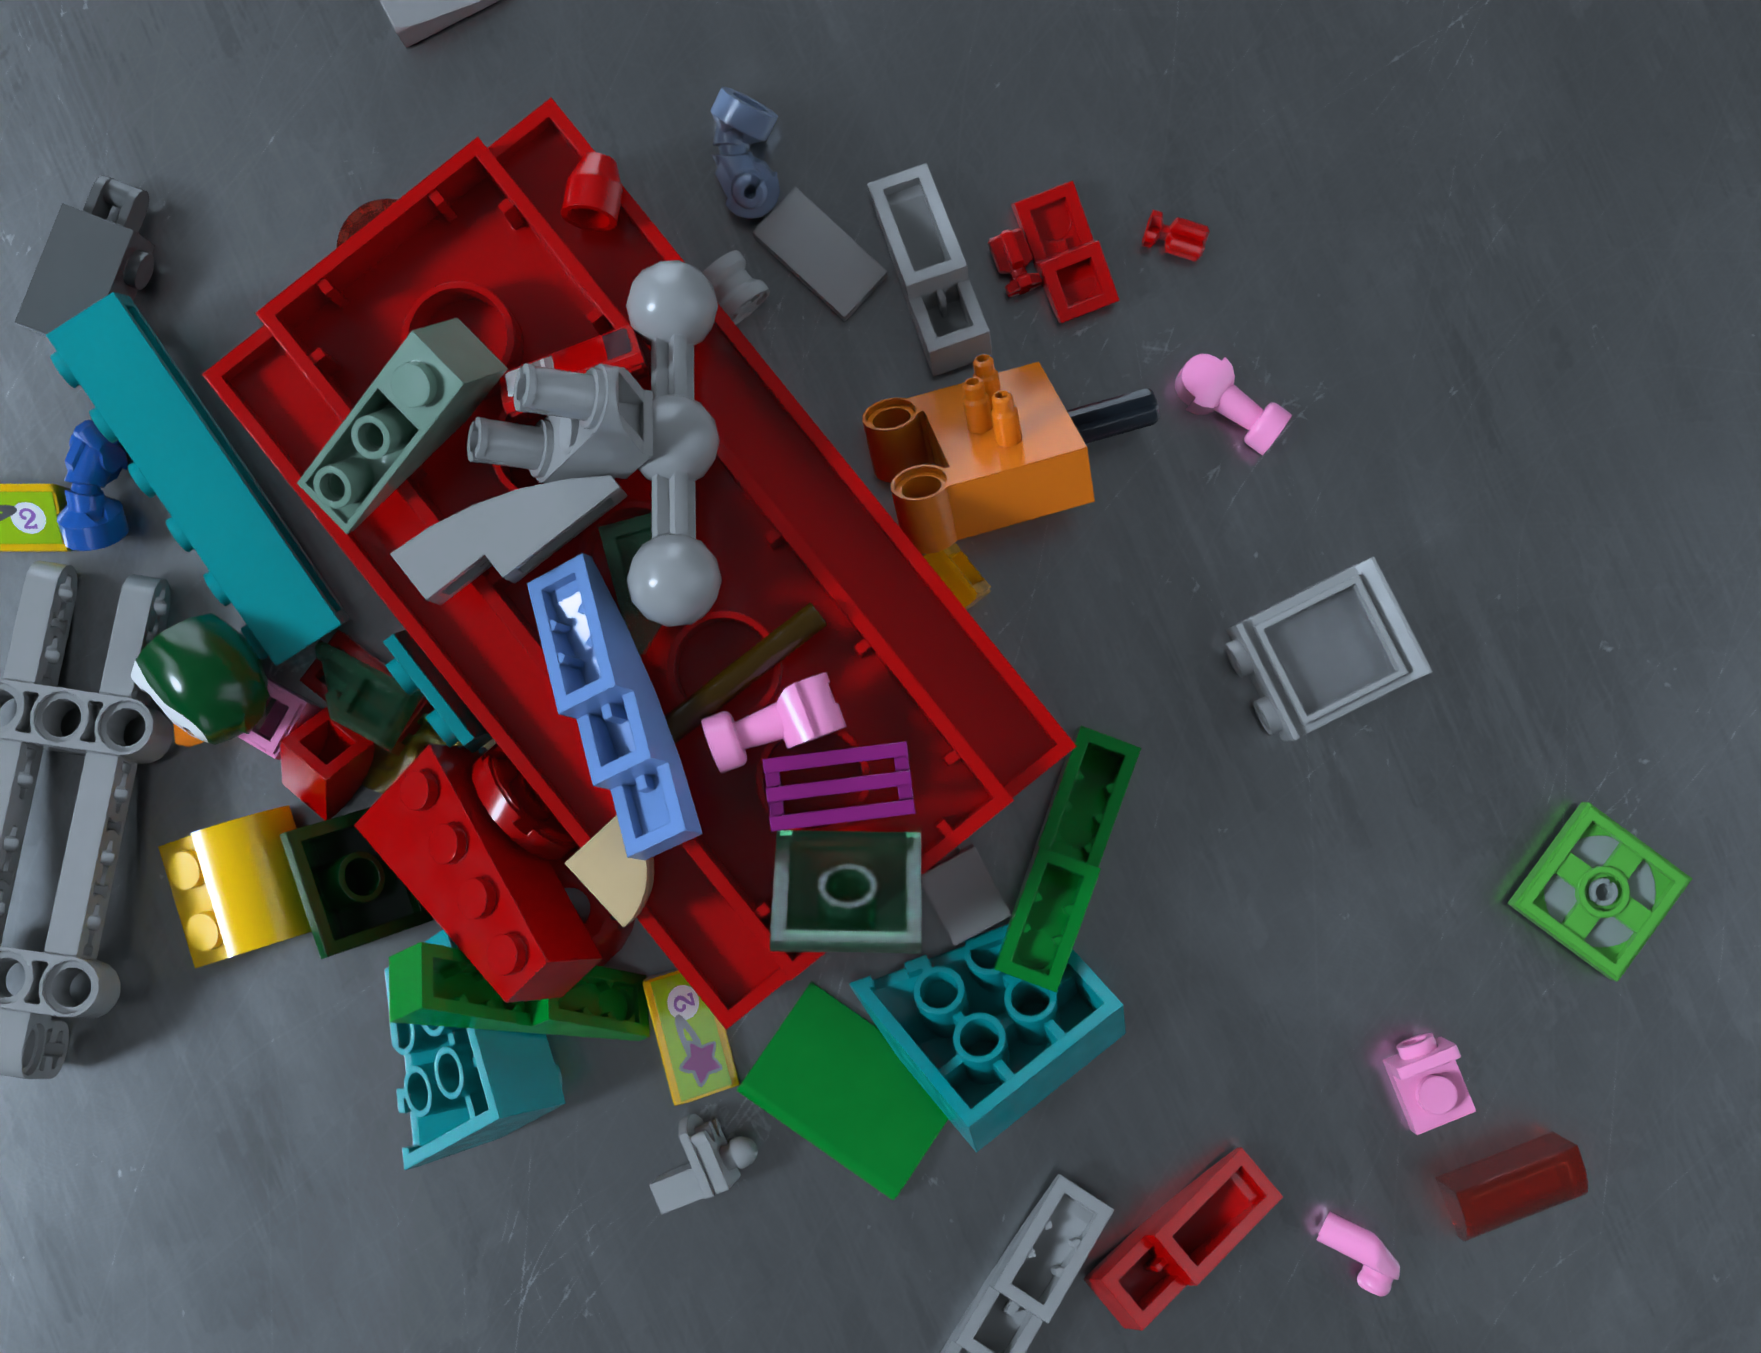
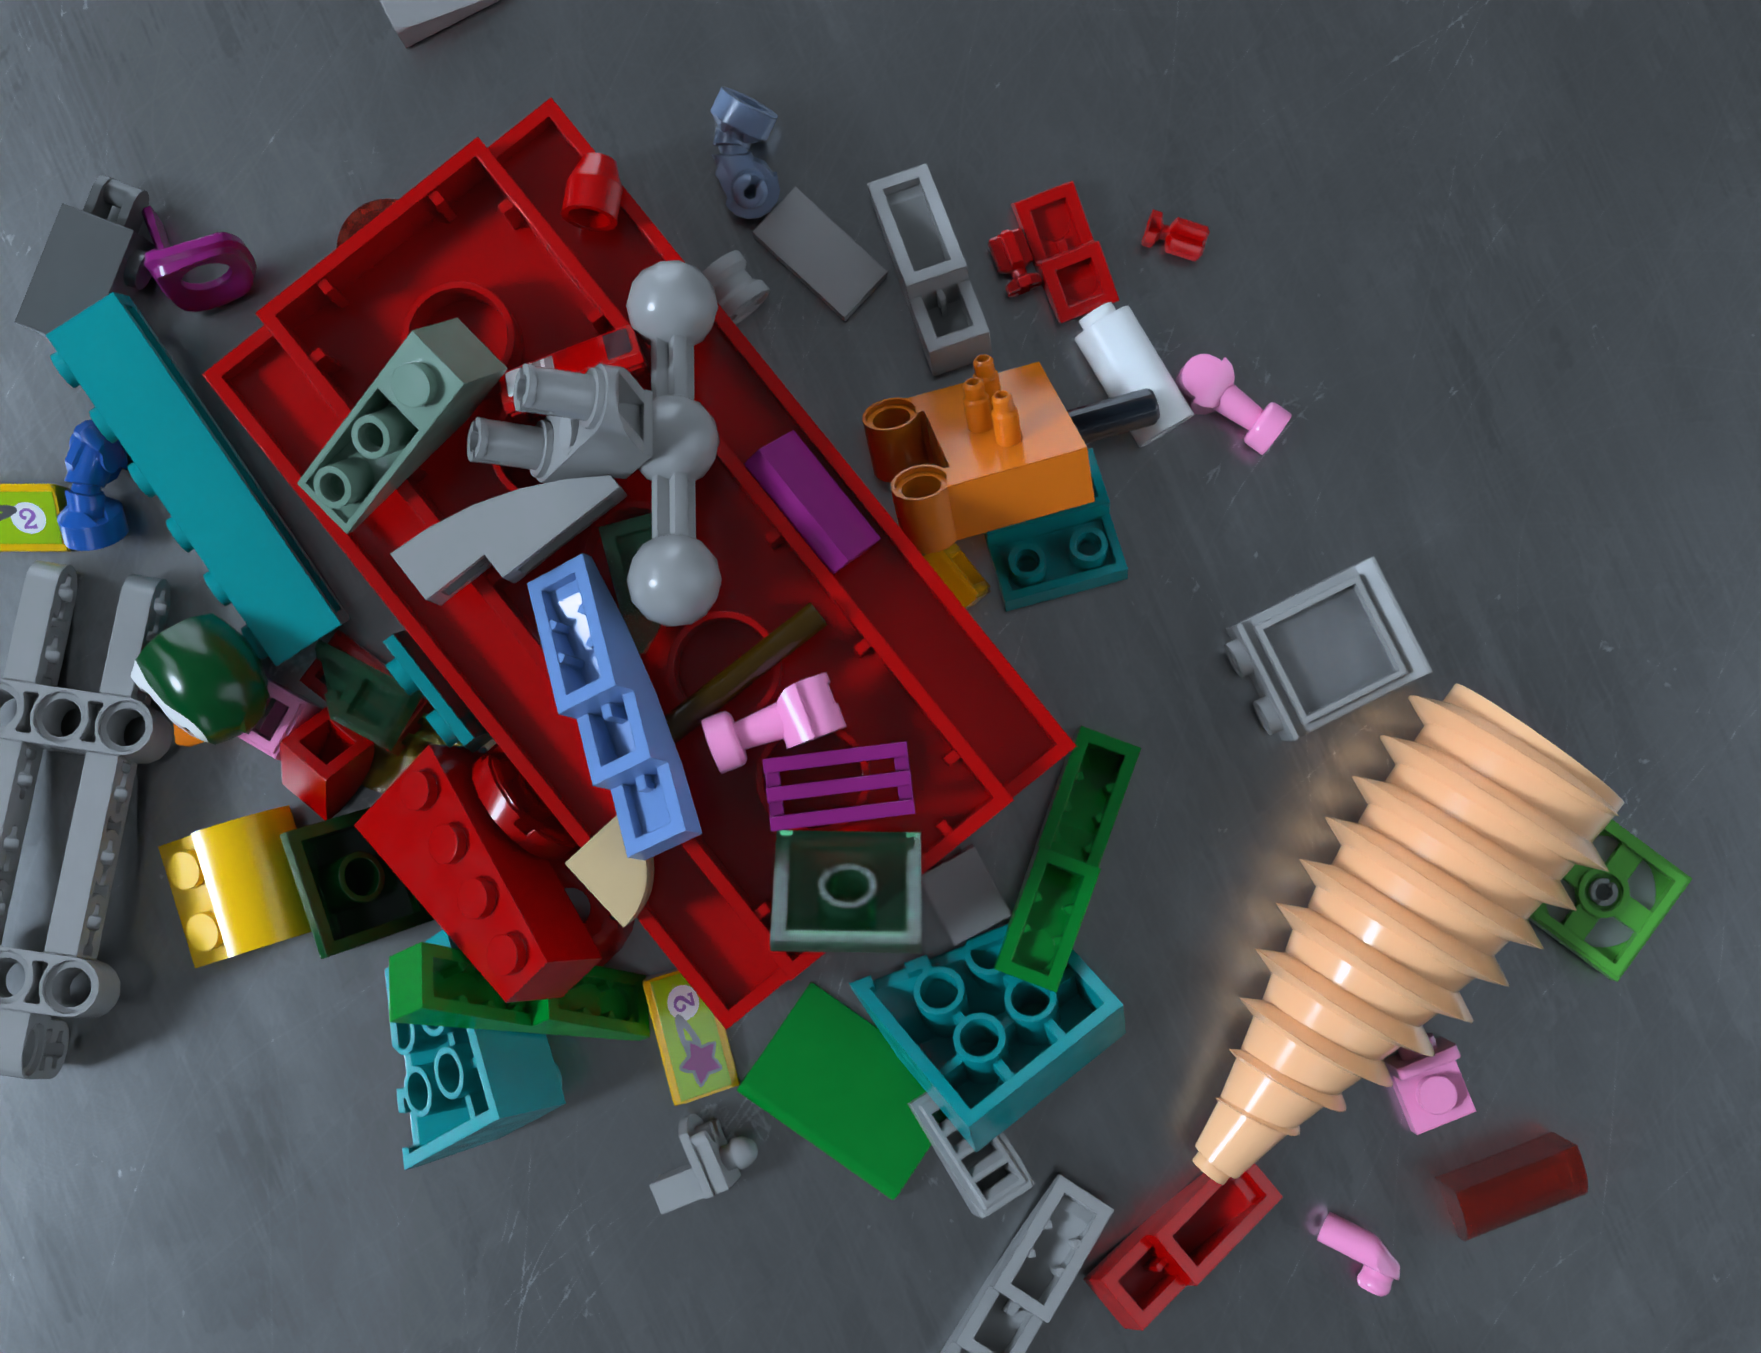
none -> magenta piece [142,206,257,312]
none -> magenta tile [744,430,881,574]
none -> light grey slope [907,1092,1035,1219]
none -> teal slope [984,448,1128,612]
none -> white brick [1074,302,1194,448]
none -> light nougat cone [1192,683,1624,1185]

